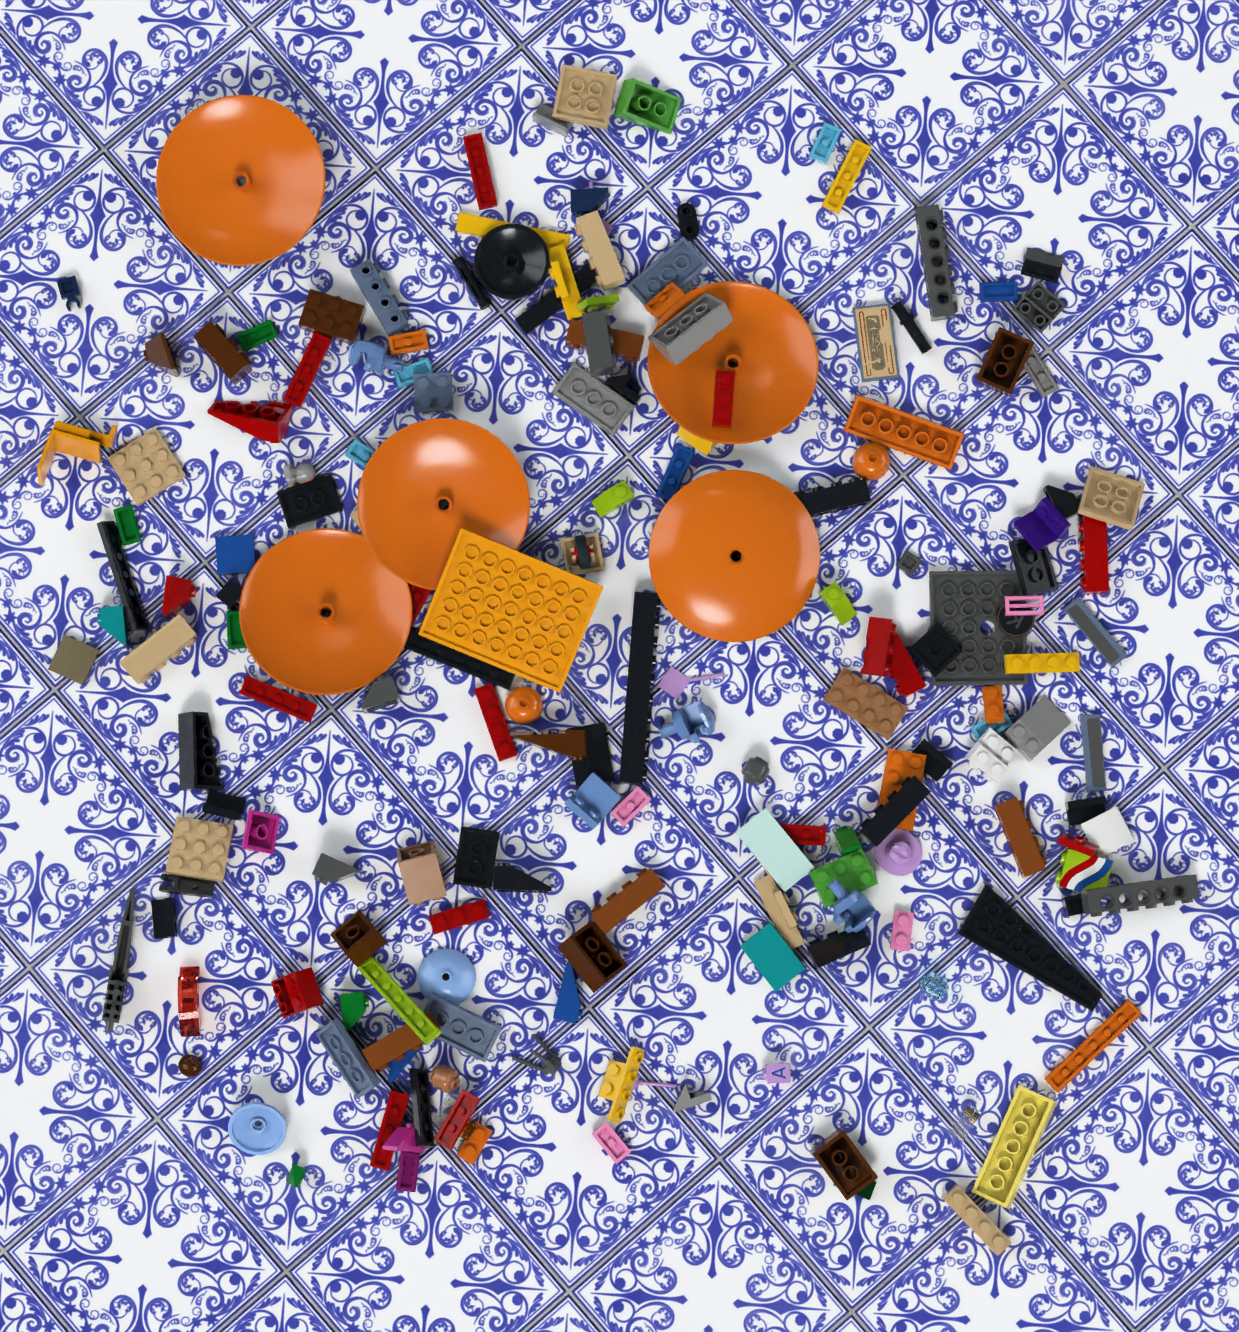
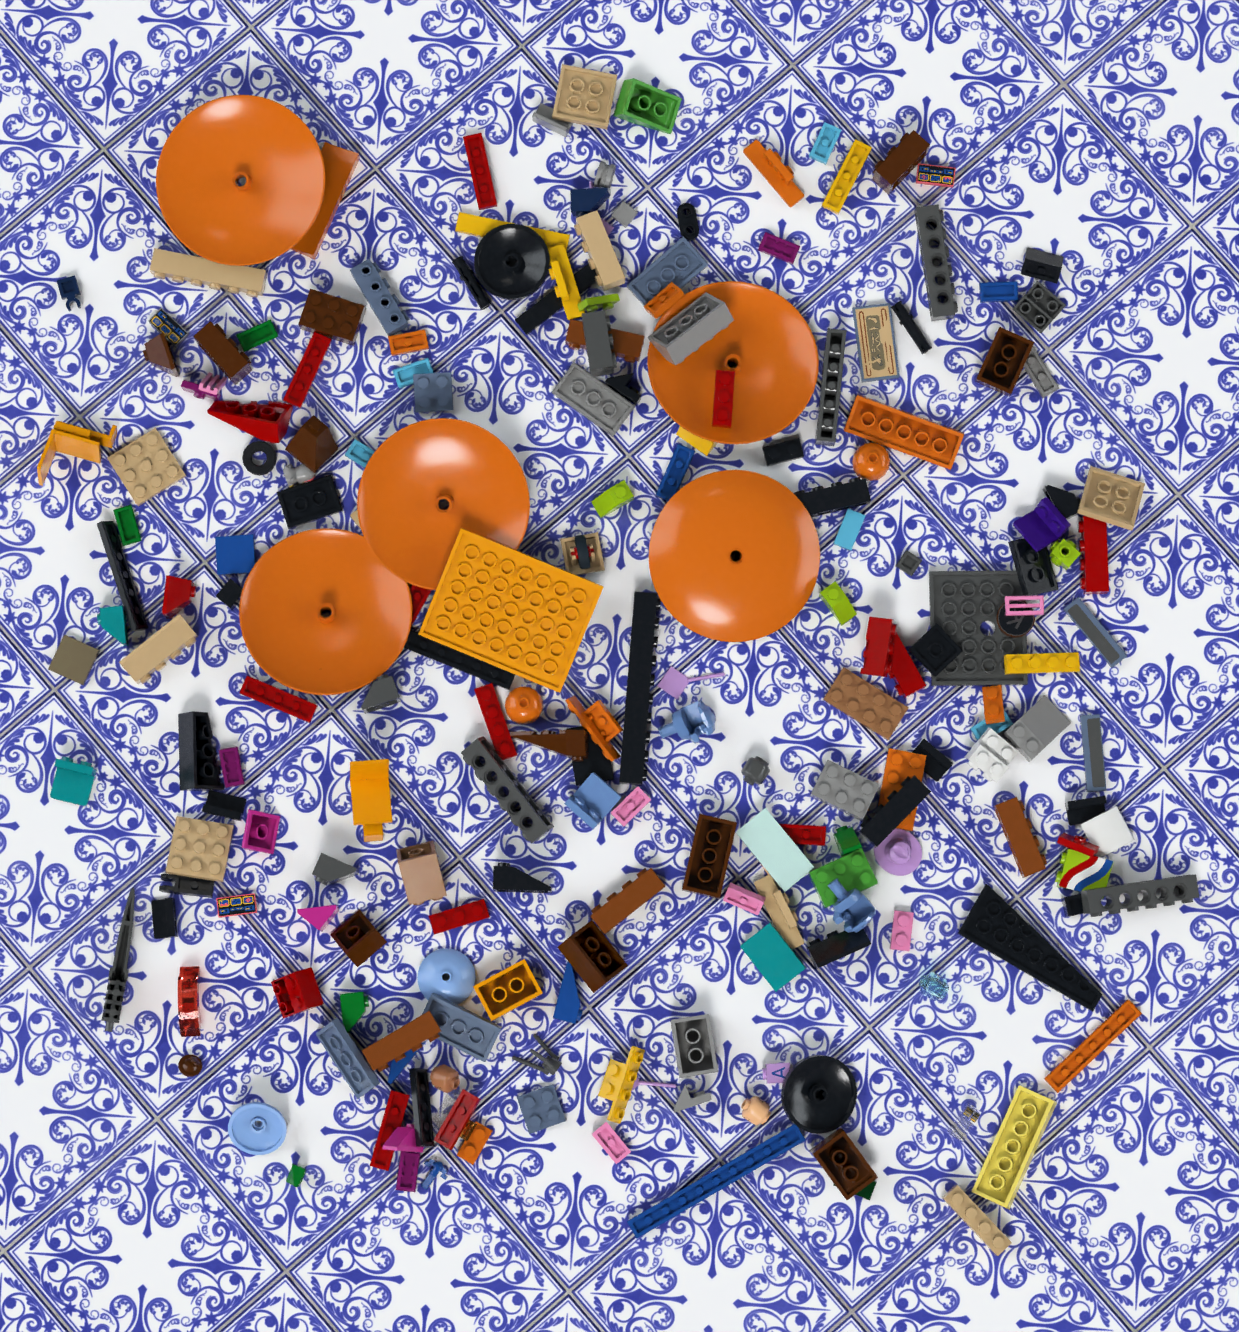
green tile [226,610,247,649] -> none
medium blue piece [348,340,404,376] -> none
lime tile [357,956,441,1046] -> none
black tile [453,826,500,889] -> none
none -> teal bracket [50,756,97,806]
none -> tile [148,308,189,347]
none -> tan brick [150,248,267,298]
none -> magenta plate [181,380,221,401]
none -> bright pink tile [198,372,227,395]
none -> tile [216,893,257,918]
none -> magenta plate [218,746,245,788]
none -> black tyre [242,441,277,476]
none -> reddish brown slope [285,415,338,473]
none -> orange arch [291,142,360,260]
none -> dark pink slope [297,905,339,932]
none -> light orange piece [350,759,392,842]
none -> blue piece [421,1159,448,1190]
none -> dark grey brick [461,736,554,844]
none -> light orange brick [473,959,543,1021]
none -> sand blue plate [517,1084,566,1134]
none -> orange bracket [565,695,623,762]
none -> light grey wheel [594,161,616,189]
none -> light grey tile [611,201,638,228]
none -> blue plate [627,1124,805,1239]
none -> light grey brick [670,1014,718,1078]
none -> reddish brown brick [682,814,737,899]
none -> bright pink plate [723,882,766,915]
none -> light nougat head [741,1096,771,1125]
none -> orange bracket [743,140,804,208]
none -> magenta plate [758,232,800,265]
none -> black plate [762,438,804,467]
none -> black dish [781,1055,857,1134]
none -> light grey brick [810,760,880,821]
none -> dark grey brick [815,328,847,446]
none -> medium azure tile [834,509,866,551]
none -> reddish brown brick [872,130,930,195]
none -> tile [916,163,956,188]
none -> lime brick [1049,539,1081,570]

